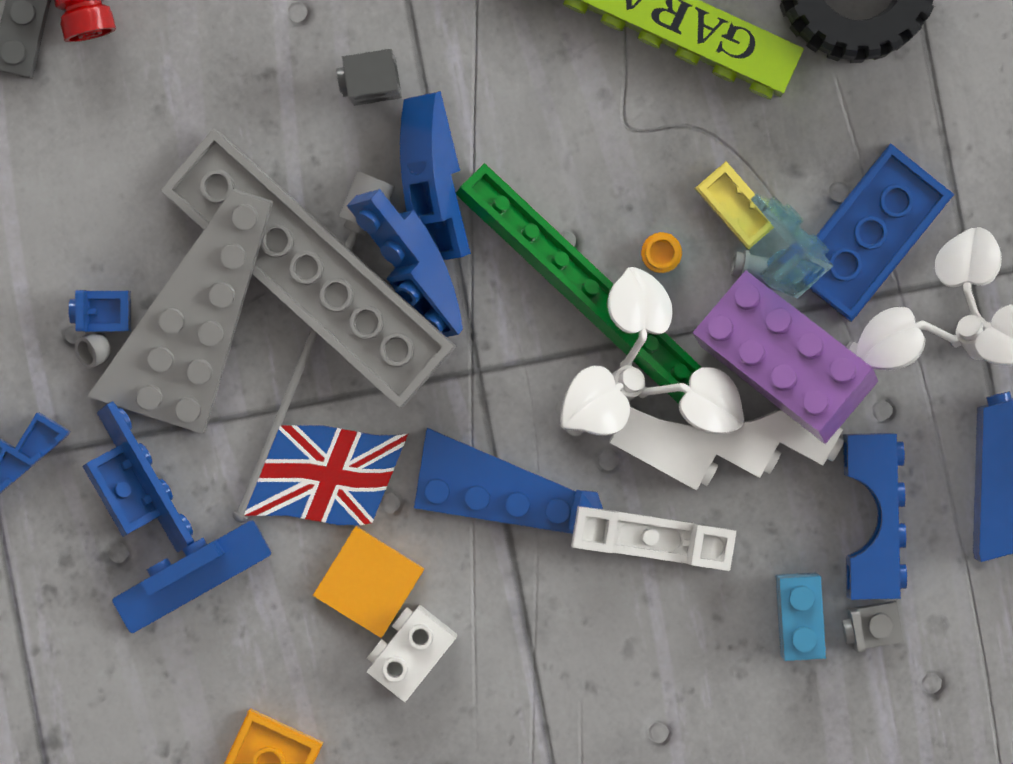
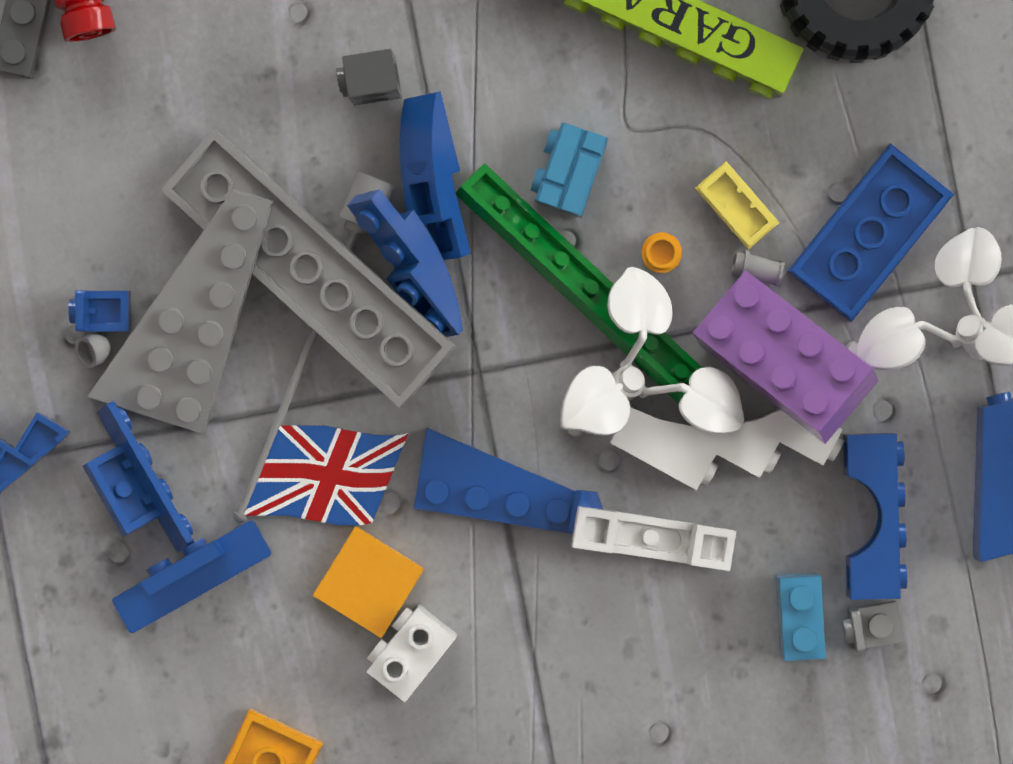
clear light blue bracket [751,193,833,299] -> none
none -> dark azure brick [530,122,608,218]

